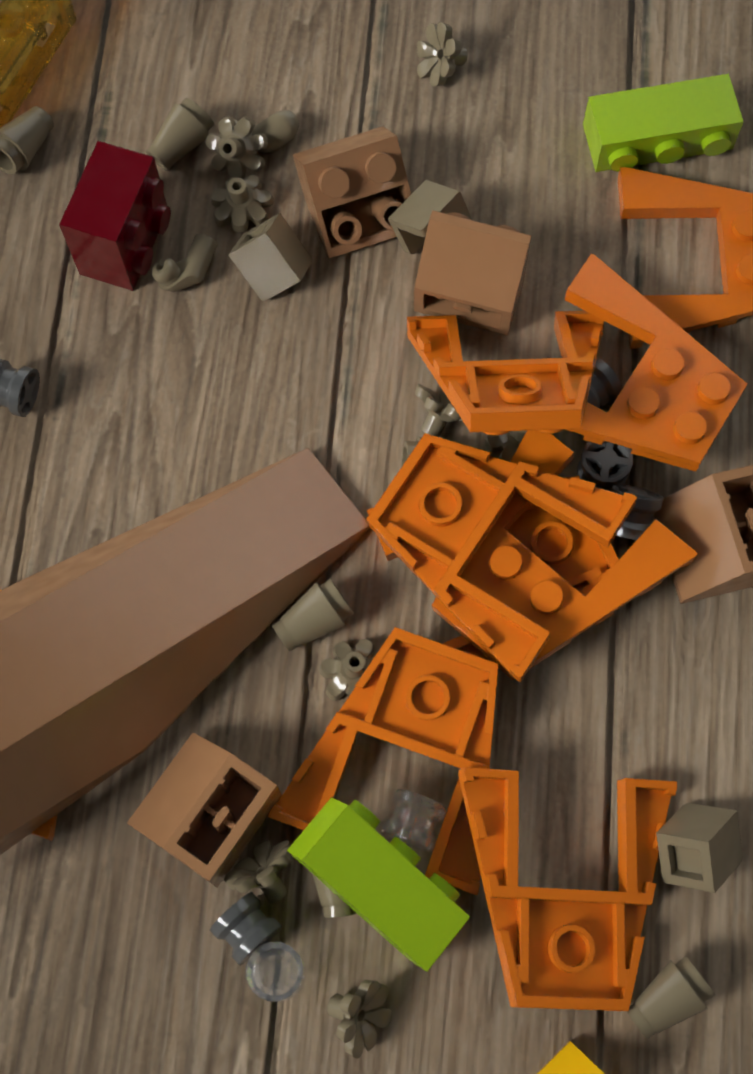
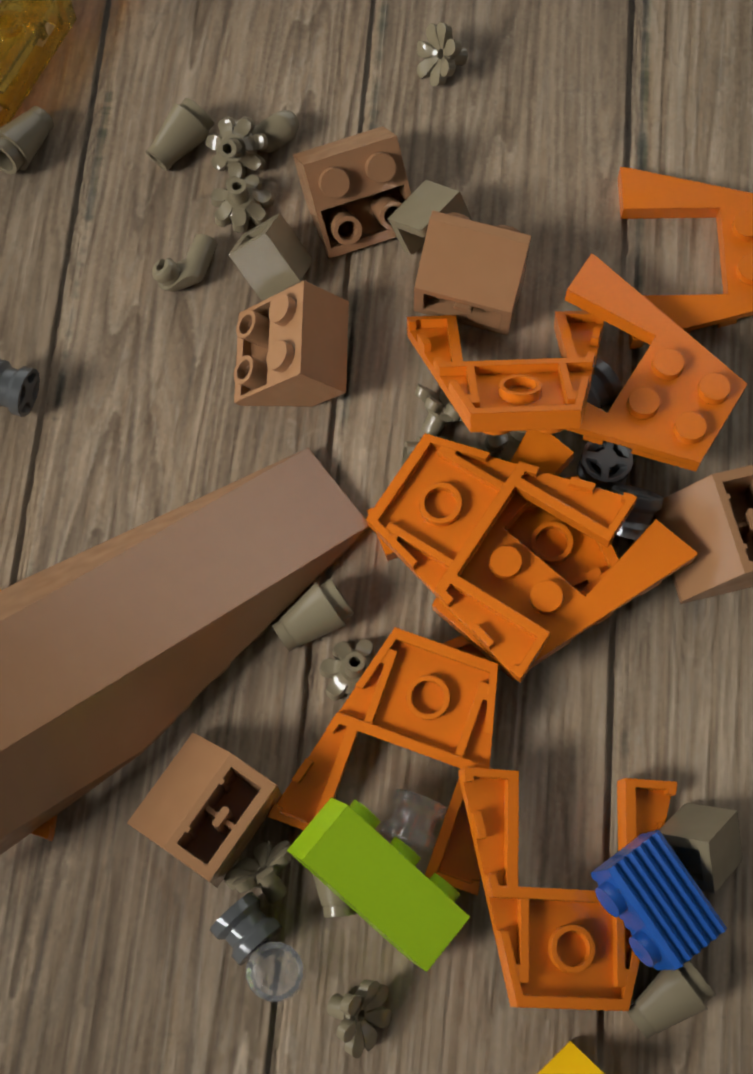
dark red brick [59,141,171,291] -> none
lime brick [583,73,744,172] -> none
none -> medium nougat slope [234,280,349,407]
none -> blue brick [591,830,727,970]

